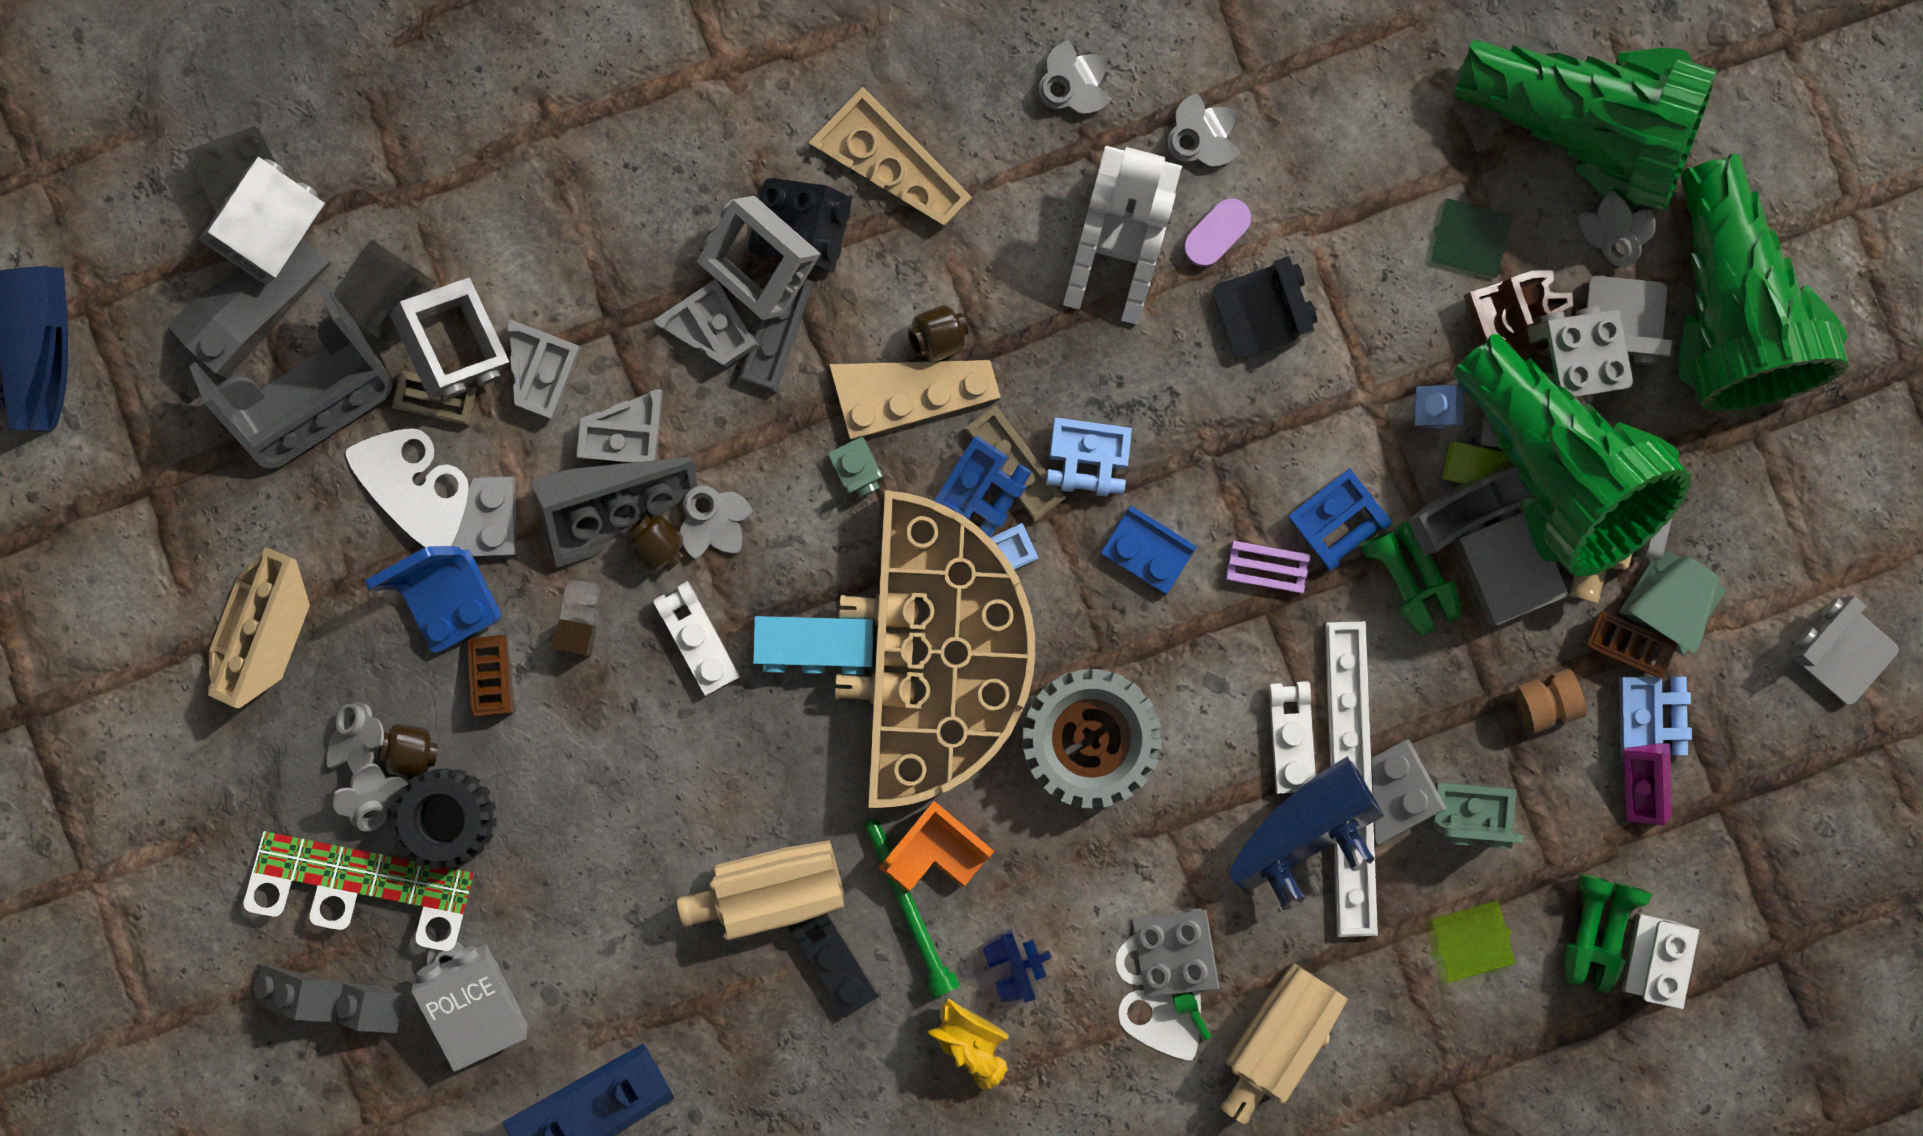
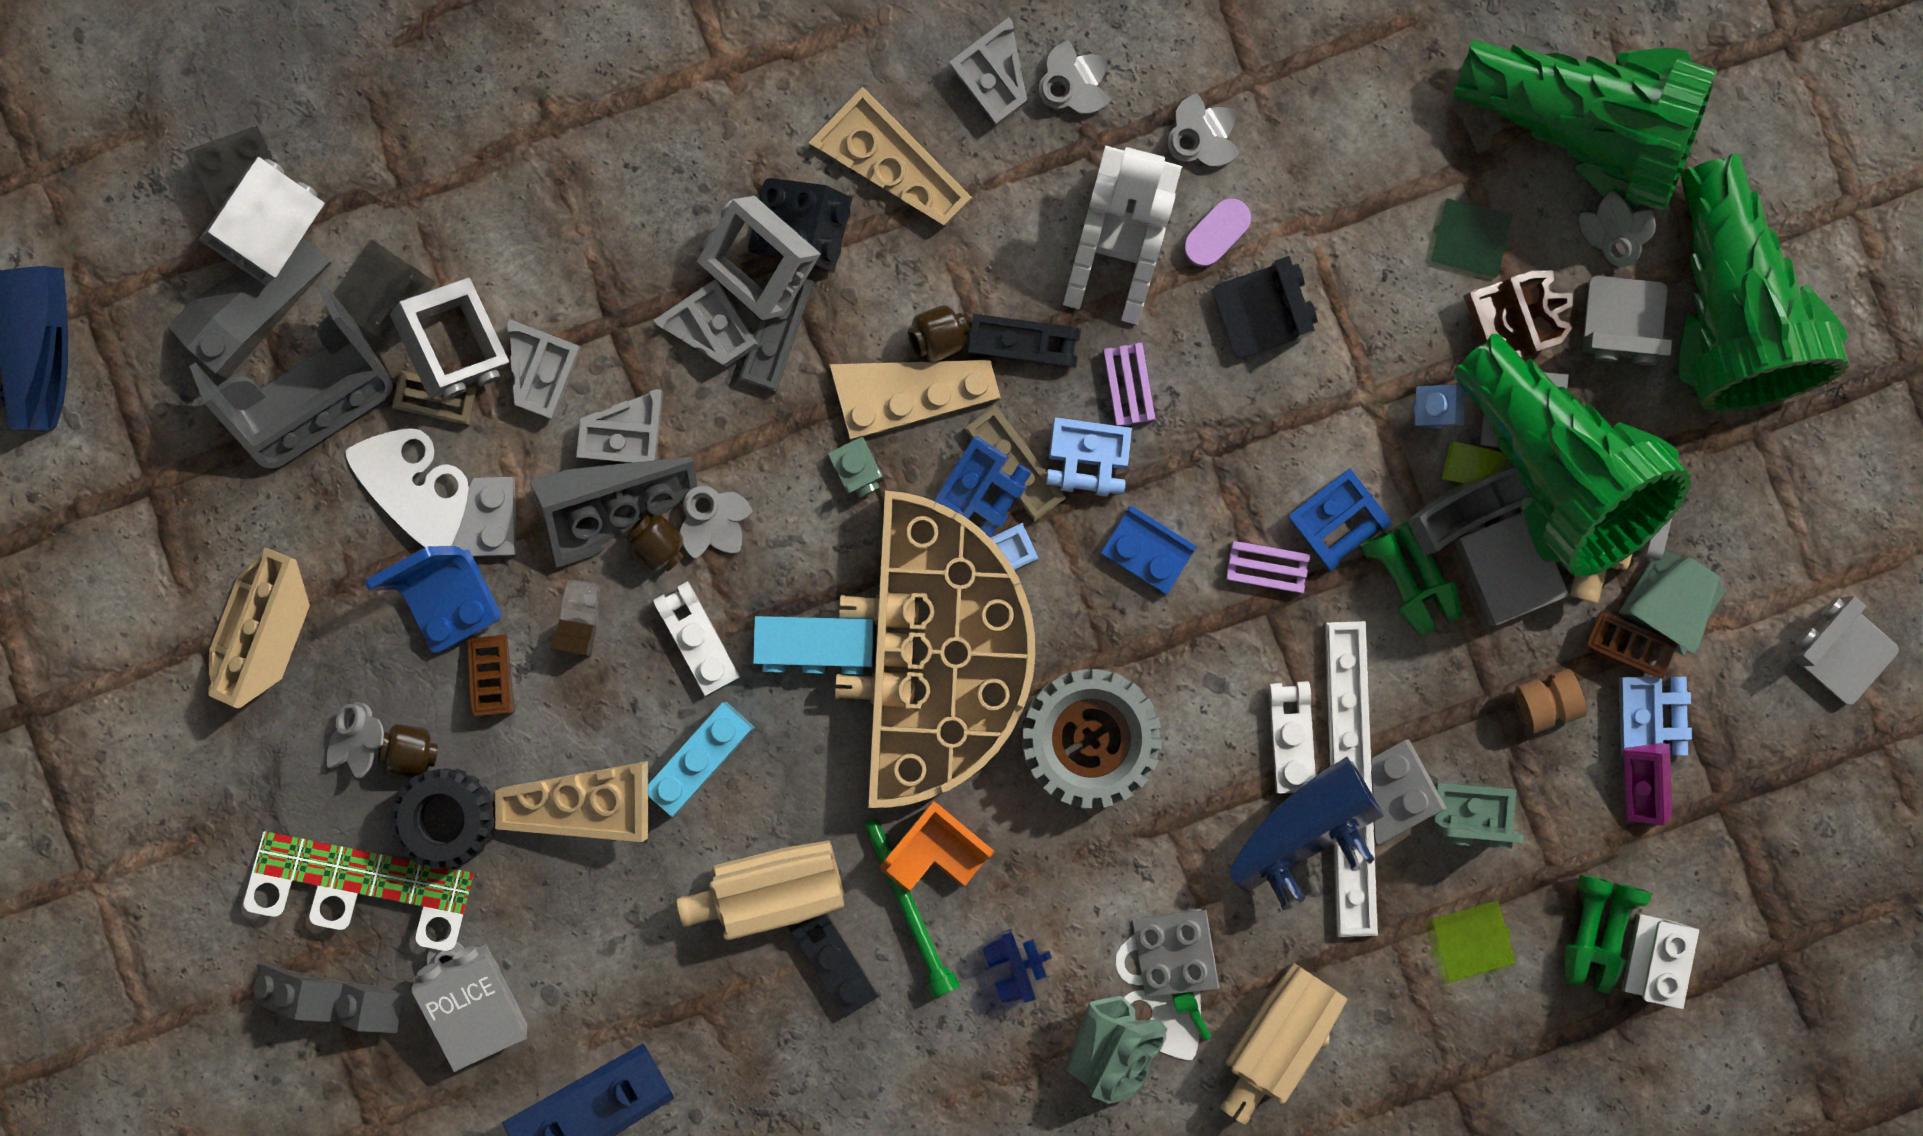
light grey plate [332,763,409,831] -> none
yellow piece [928,999,1009,1090] -> none
light grey bracket [1527,306,1633,397] -> none
none -> tan wing [495,761,648,842]
none -> medium azure brick [648,702,755,817]
none -> light grey wing [949,17,1027,126]
none -> black plate [968,313,1081,369]
none -> sand green piece [1065,996,1168,1104]
none -> lavender tile [1103,343,1155,426]

